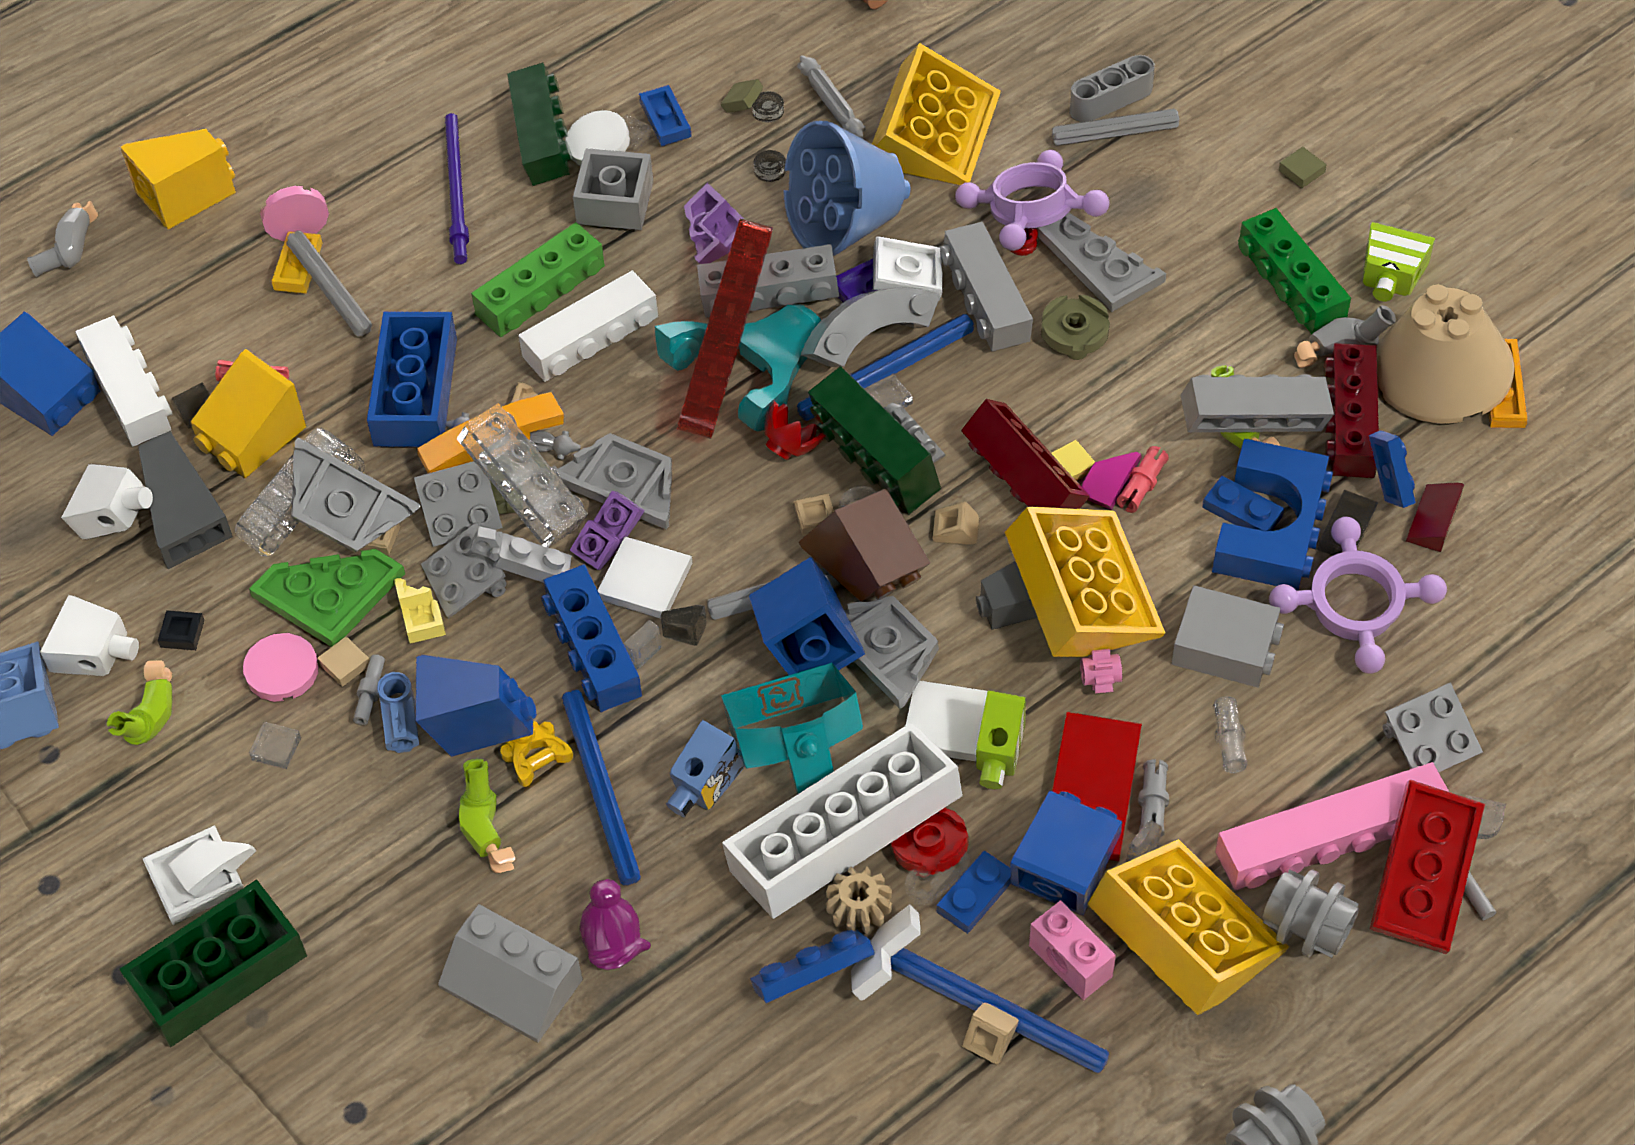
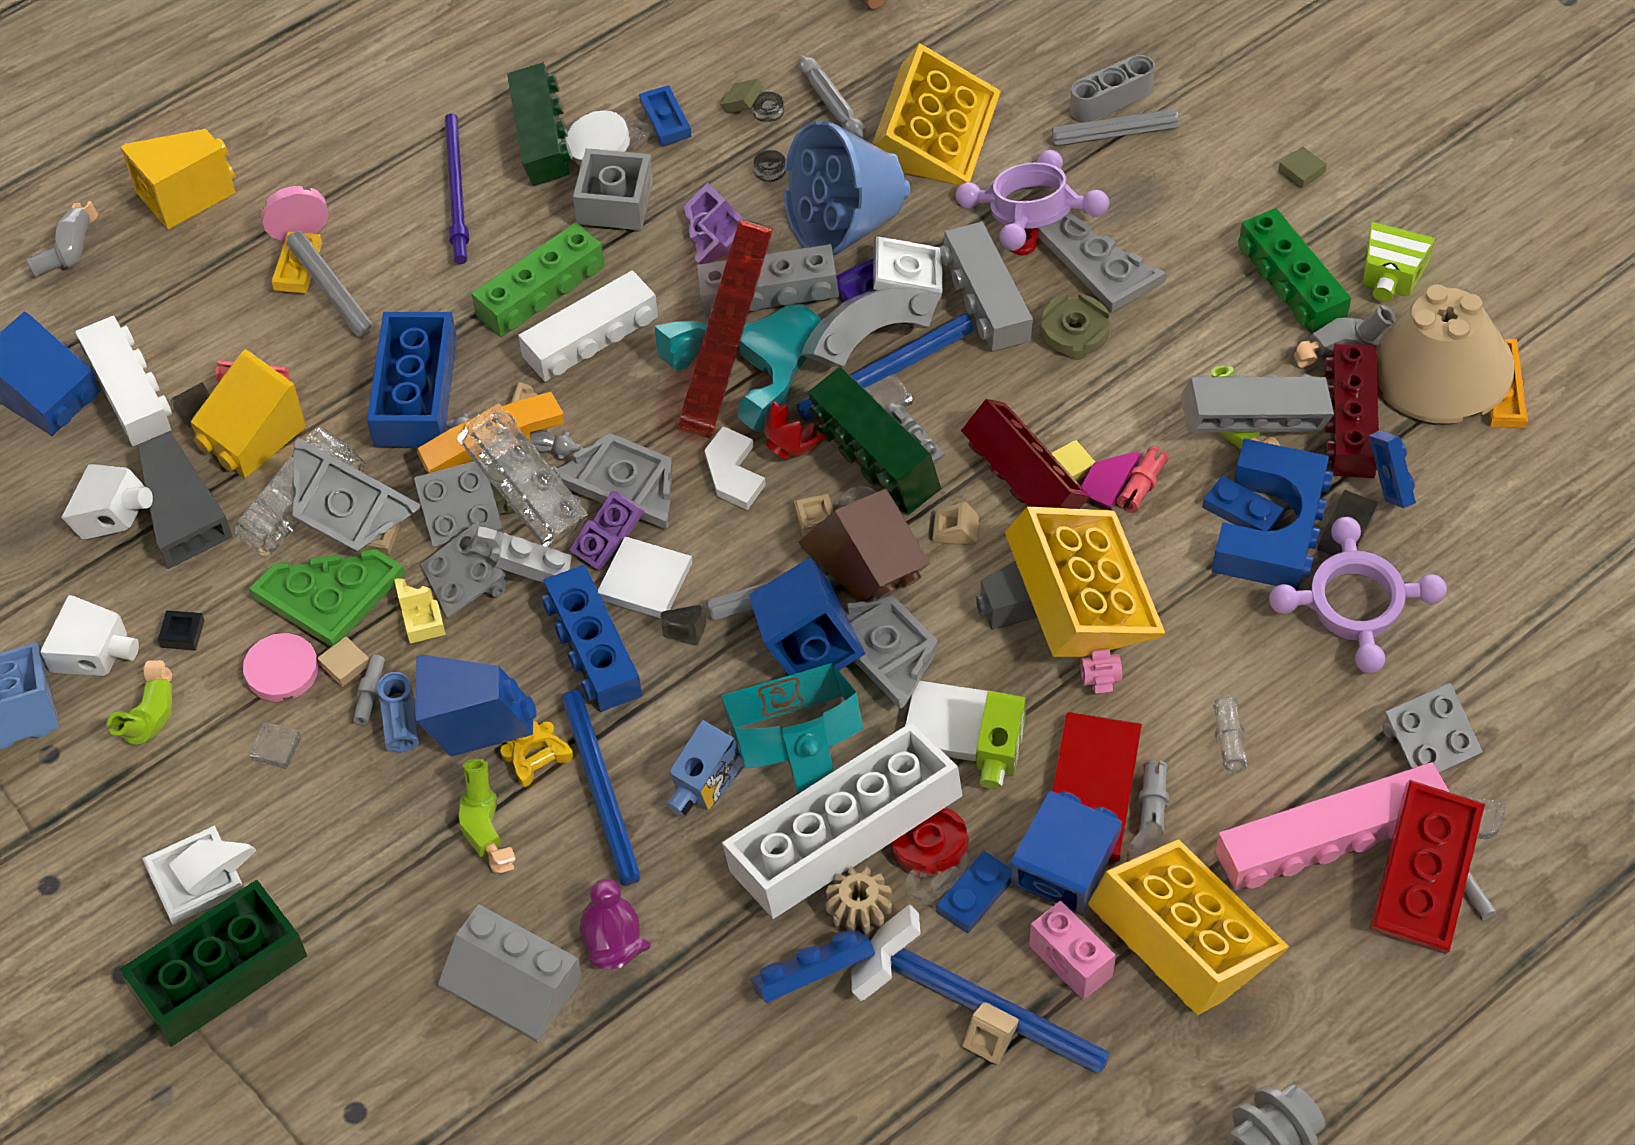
clear tile [624,620,662,670] -> none
light grey brick [1171,585,1284,688] -> none
light grey piece [1263,869,1359,958] -> none
dark red slope [1406,482,1464,552] -> none
none -> white tile [705,426,766,510]

